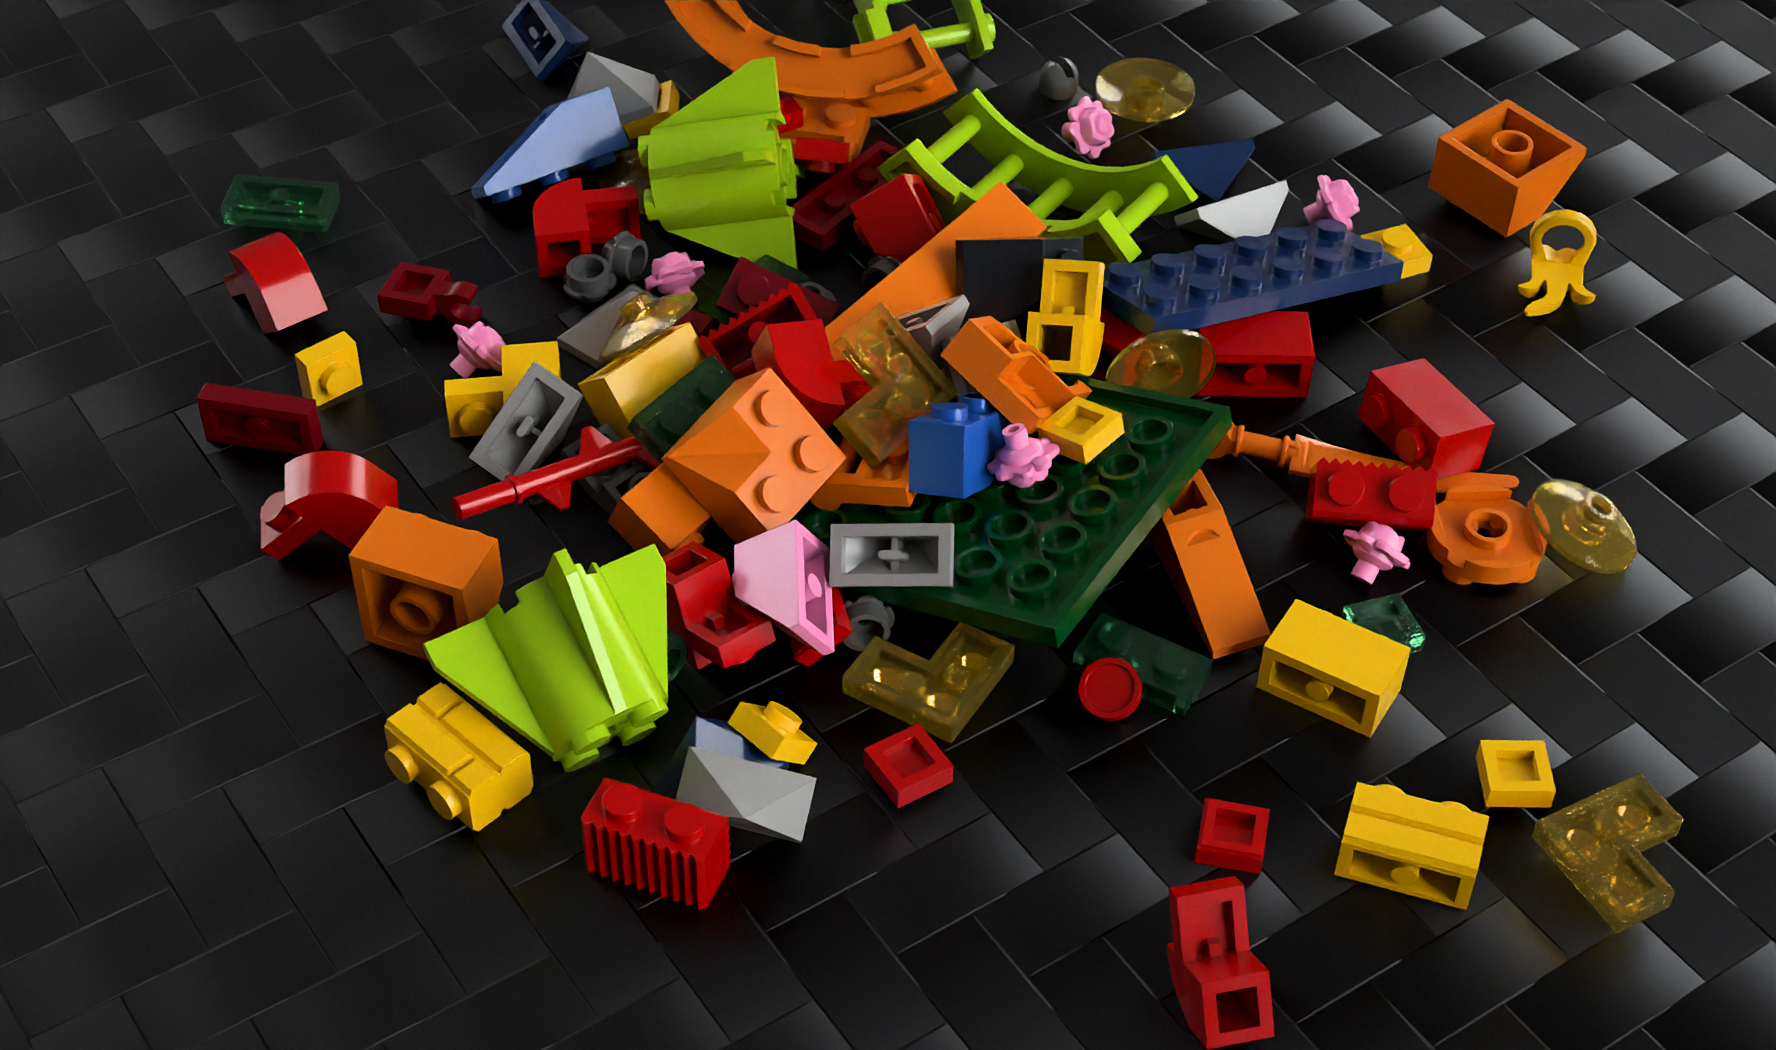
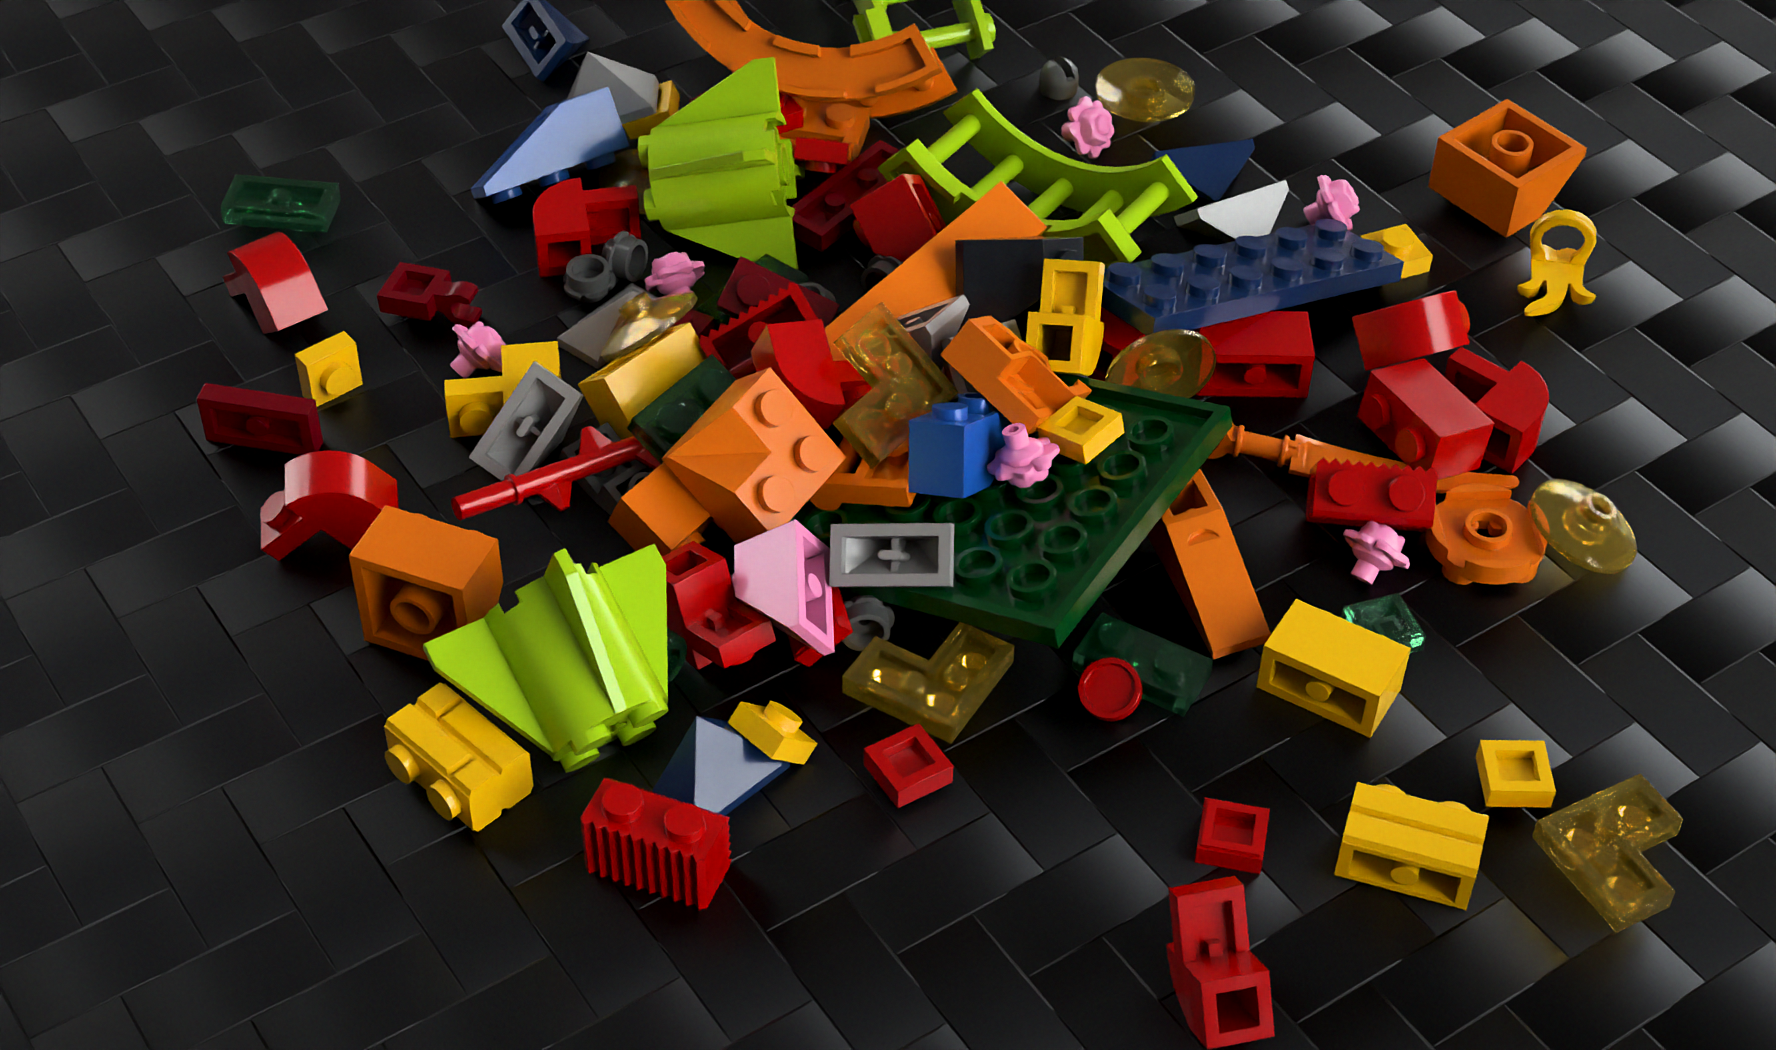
light grey slope [675,746,817,843] -> none
none -> red brick [1352,290,1470,371]
none -> red brick [1444,347,1549,474]

